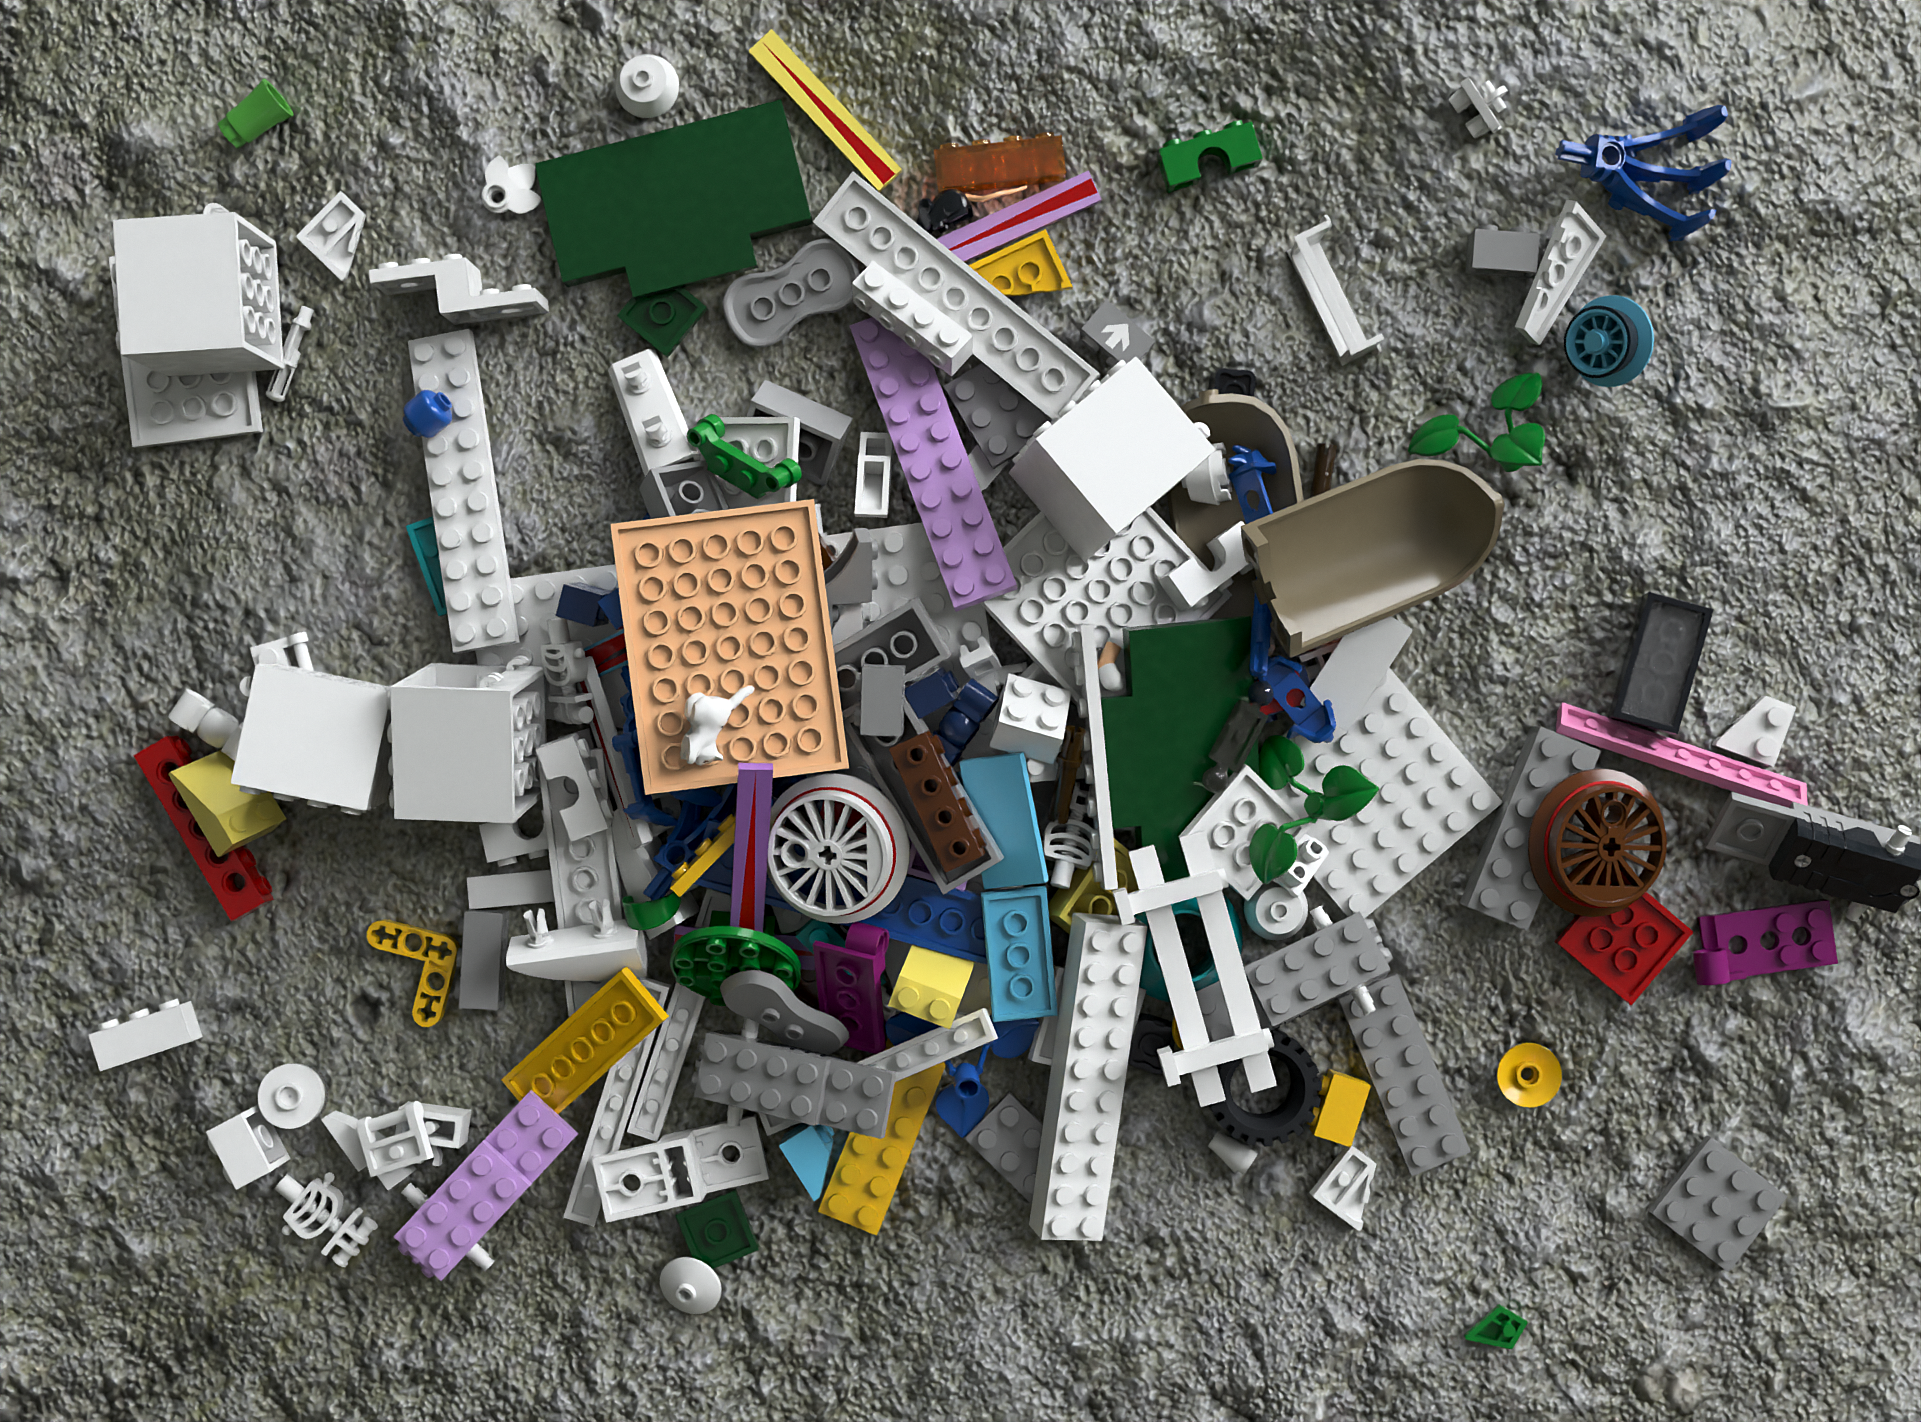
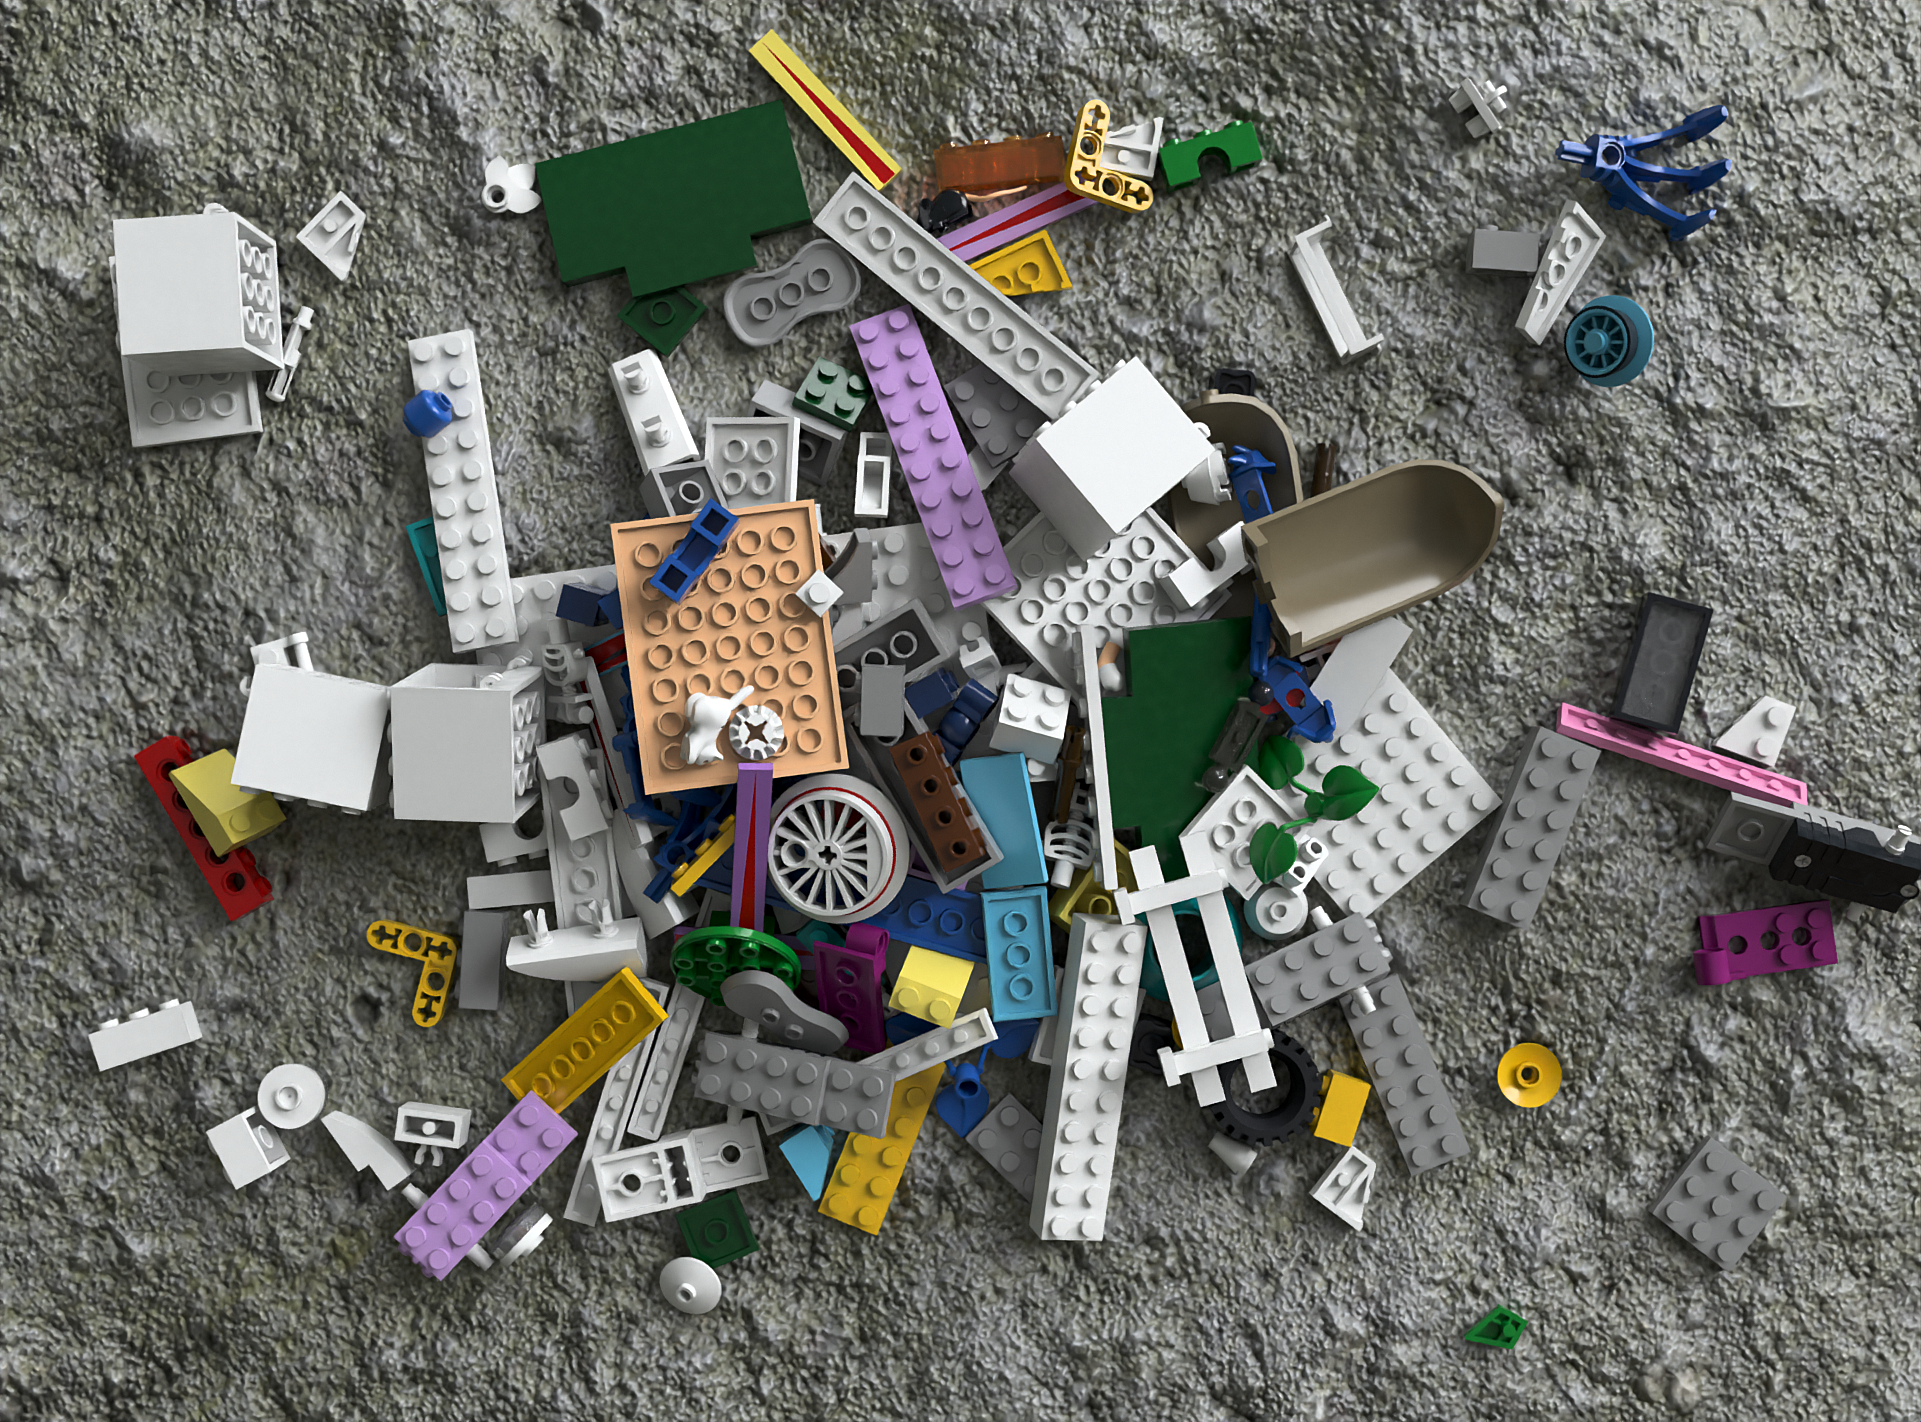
white piece [168,689,243,761] -> none
bright green plant [218,78,294,149] -> none
white torso [274,1172,378,1267] -> none
white plate [357,1101,434,1177] -> none
white bracket [369,254,549,325] -> none
white cone [615,54,679,118] -> none
green helmet [622,891,681,930] -> none
green plate [687,414,802,500] -> none
white brick [852,261,973,376] -> none
light grey brick [1080,299,1155,368] -> none
green plant [1408,372,1545,472] -> none
reddish brown piece [1528,769,1667,917] -> none
red plate [1555,871,1693,1006] -> none
none -> clear piece [489,1202,553,1268]
none -> blue arch [649,498,740,606]
none -> white gear [729,705,784,760]
none -> plate [792,356,874,433]
none -> white plate [795,569,844,618]
none -> yellow beam [1064,100,1153,214]
none -> white wing [1092,117,1164,181]

